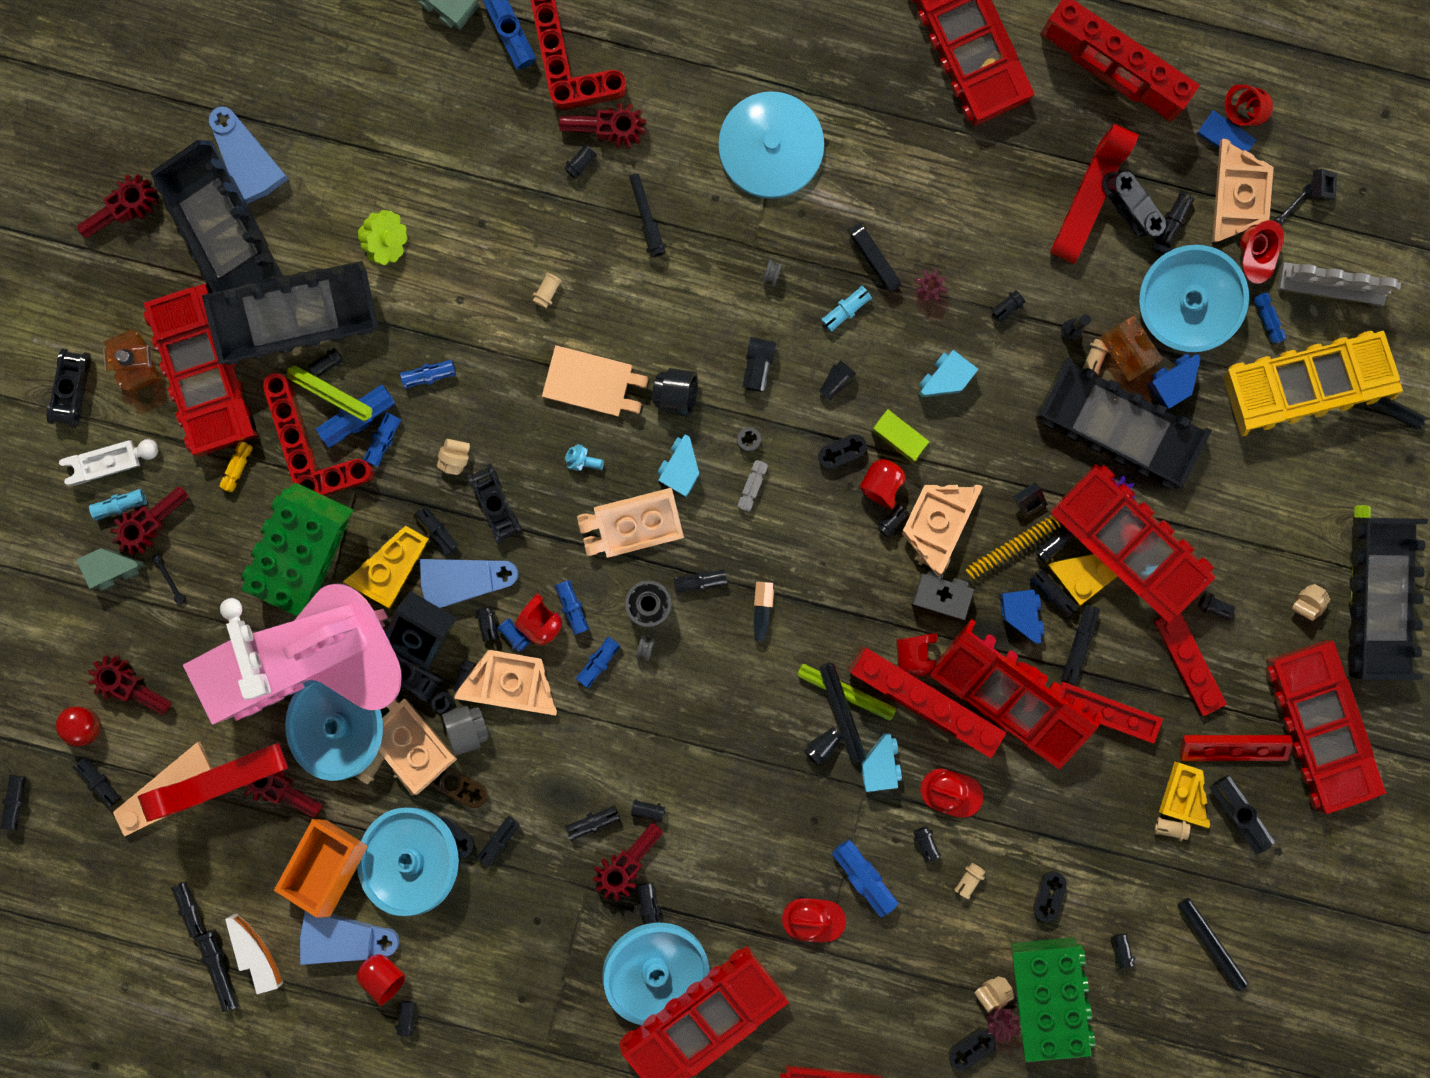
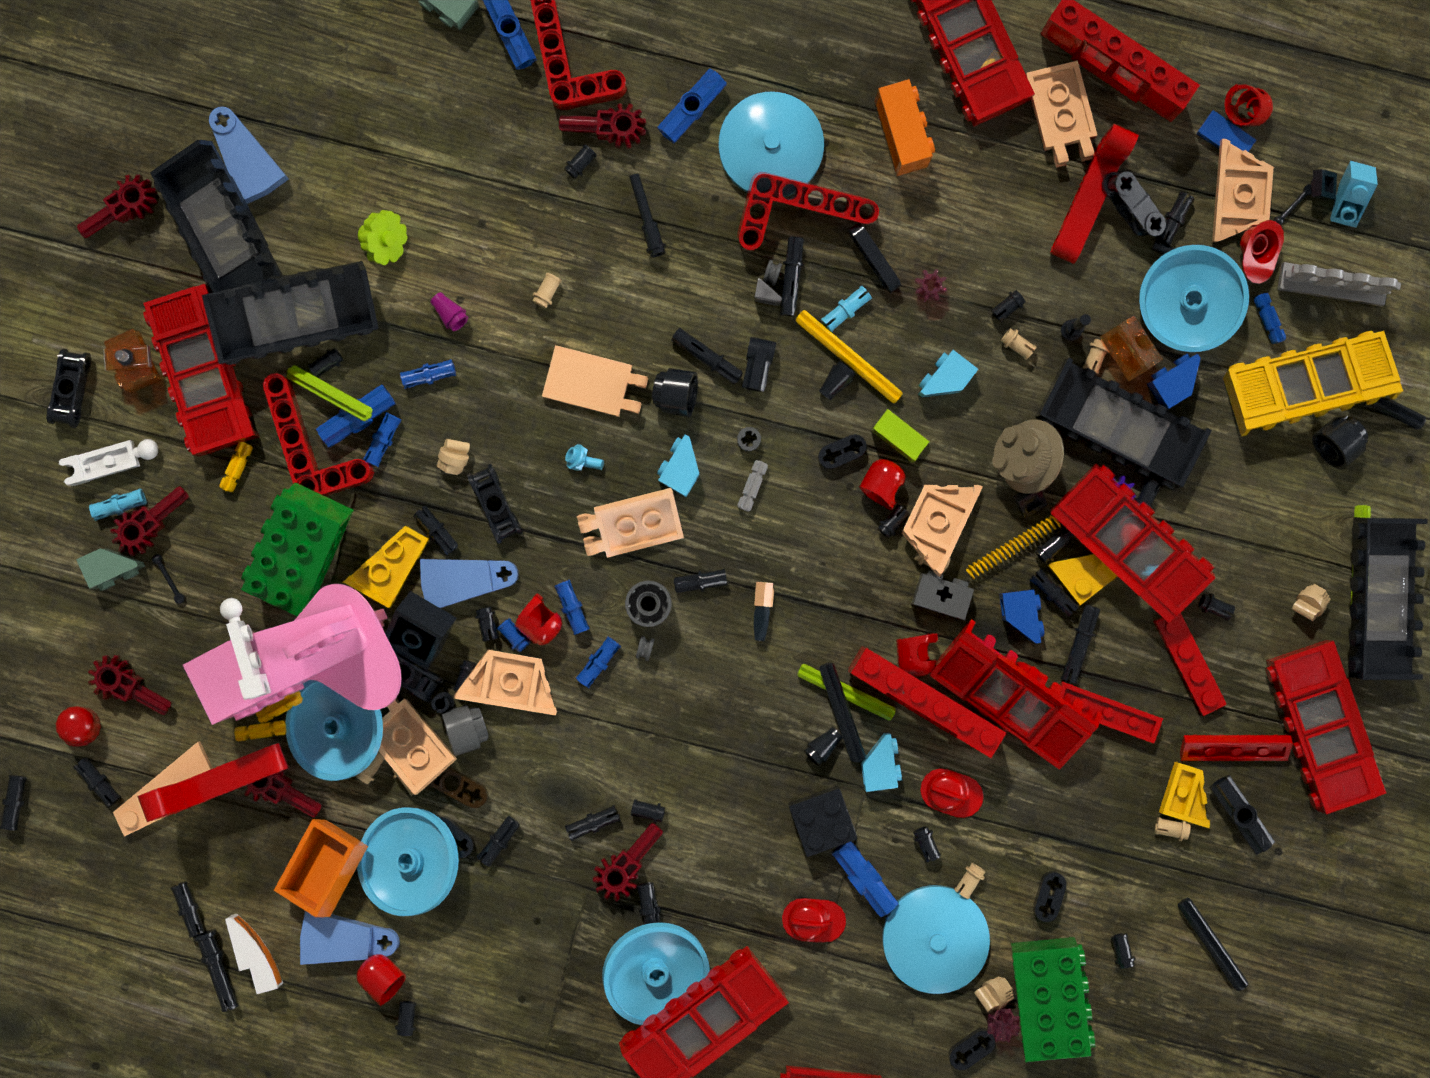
none -> yellow axle [234,720,286,742]
none -> yellow axle [256,691,303,723]
none -> magenta cone [430,292,468,331]
none -> blue piece [657,68,727,144]
none -> black axle [671,327,743,384]
none -> red beam [737,172,879,250]
none -> flat silver slope [754,278,782,306]
none -> black axle [780,236,804,317]
none -> black brick [788,785,858,857]
none -> yellow axle [796,310,903,403]
none -> orange piece [874,79,935,176]
none -> medium azure dish [882,885,990,994]
none -> dark tan piece [992,420,1064,494]
none -> tan pin [1001,328,1036,360]
none -> light nougat tile [1026,61,1097,168]
none -> black pin [1134,478,1162,509]
none -> black piece [1312,416,1368,470]
none -> medium azure slope [1330,161,1378,228]

